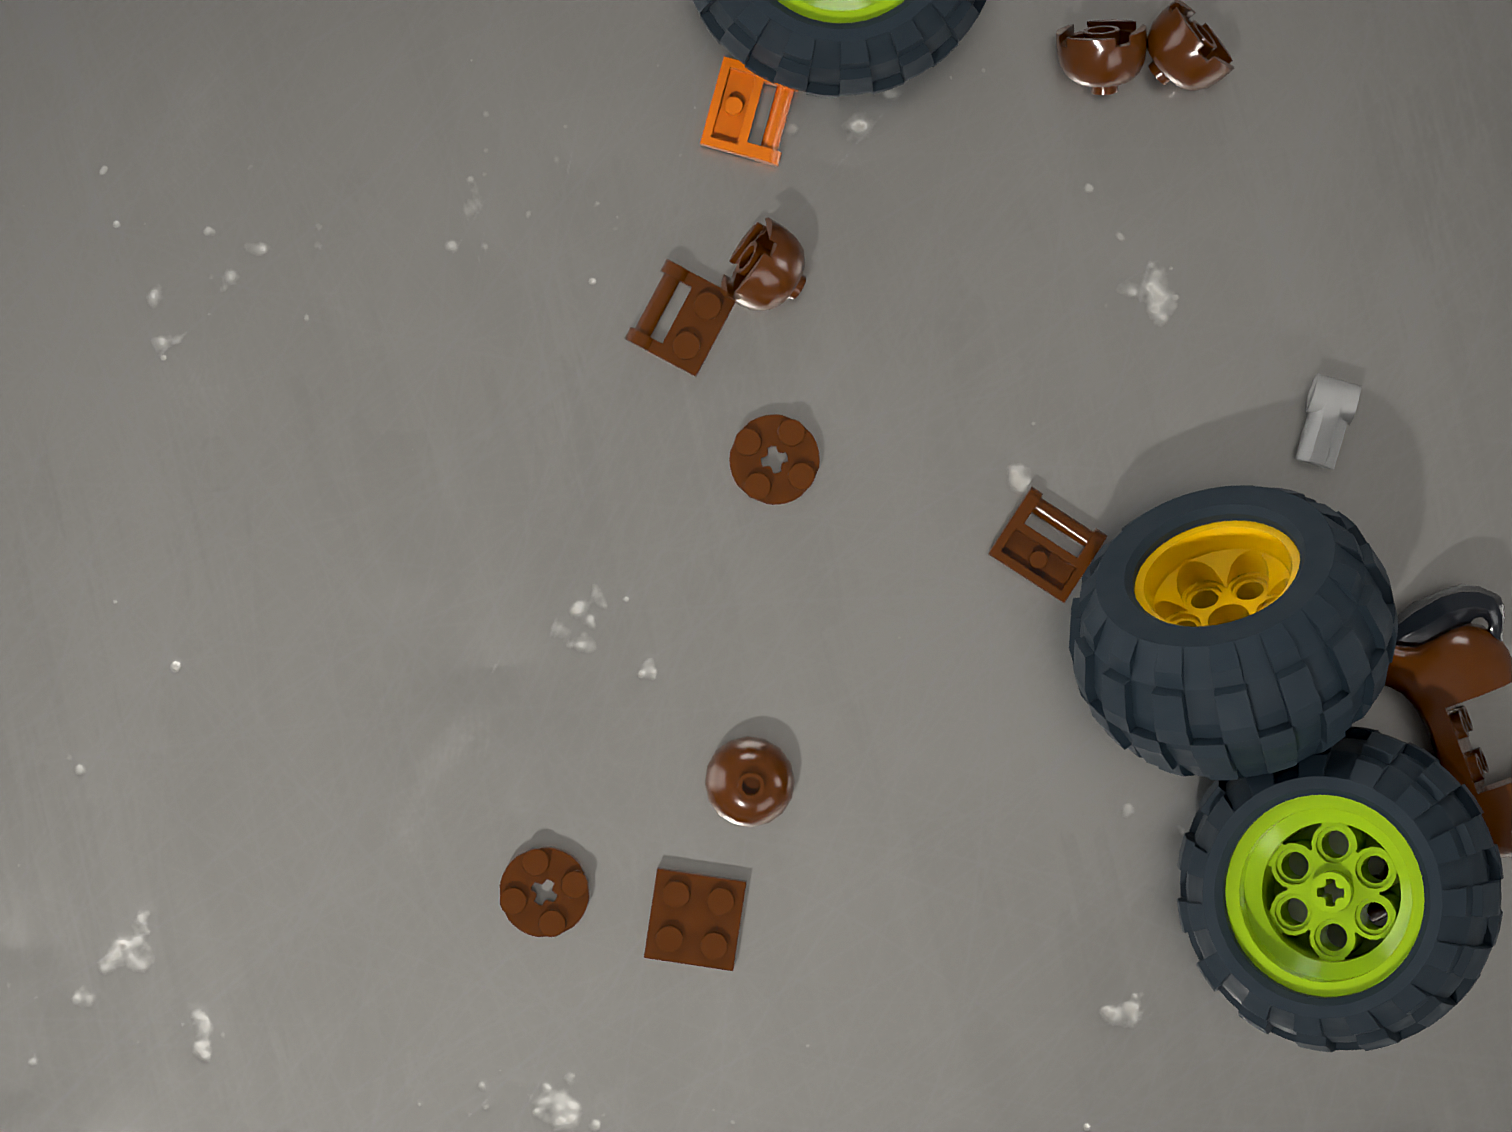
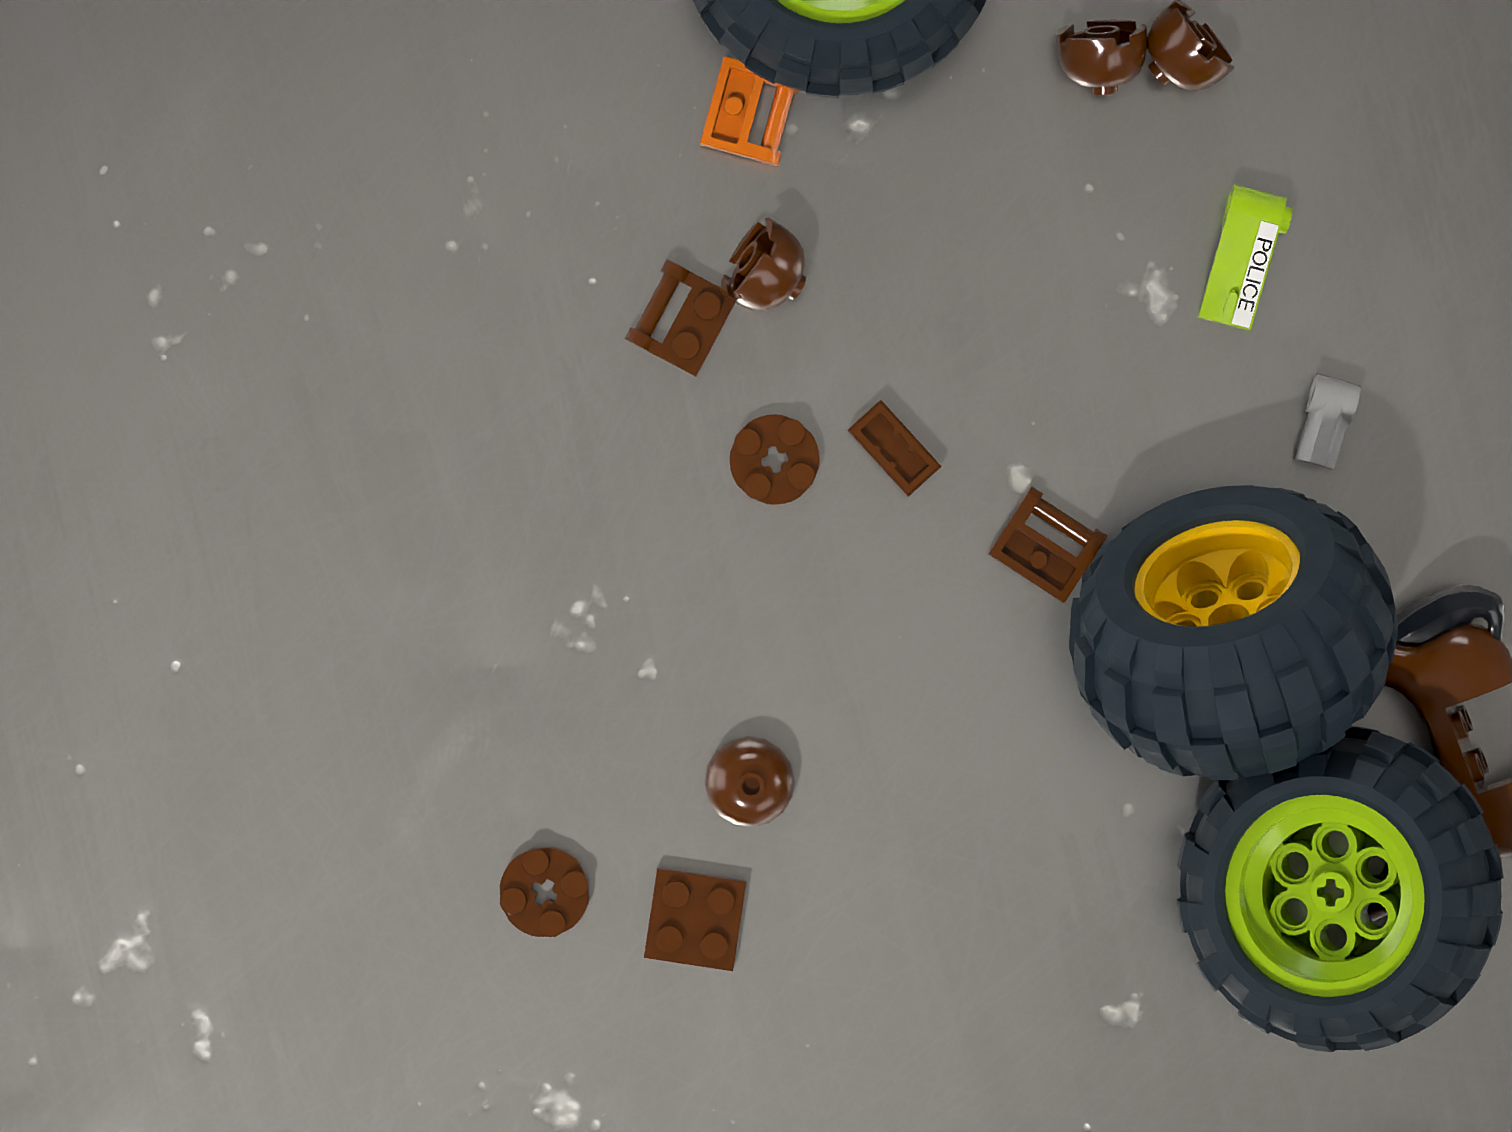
none -> reddish brown plate [847,400,942,497]
none -> lime door [1198,184,1293,331]

